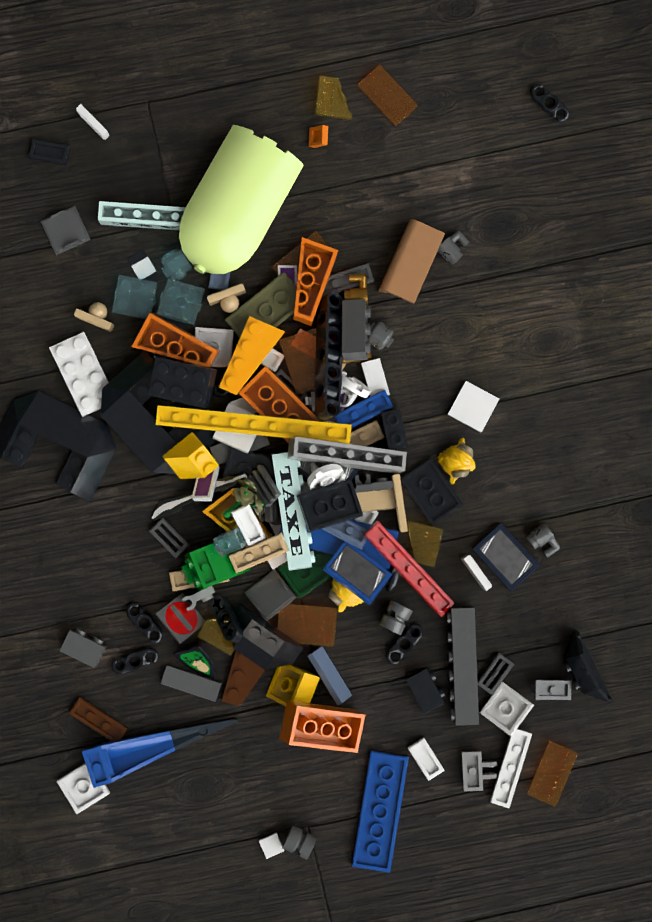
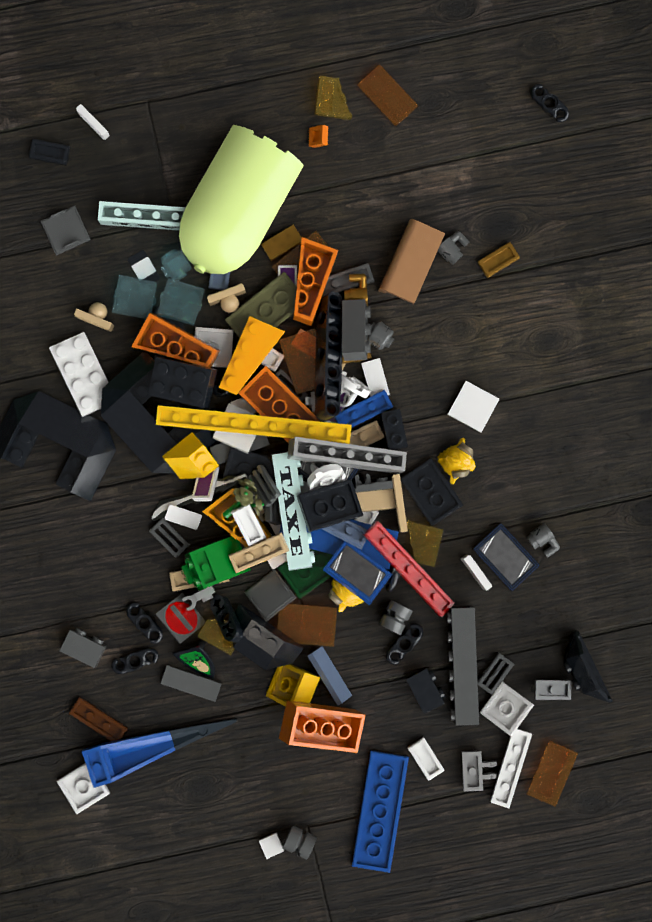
clear light blue brick [213,527,247,557] -> none
reddish brown wing [222,650,265,706] -> none
none -> white sticker [165,505,202,530]
none -> pearl gold tile [261,224,302,261]
none -> pearl gold tile [477,242,520,278]

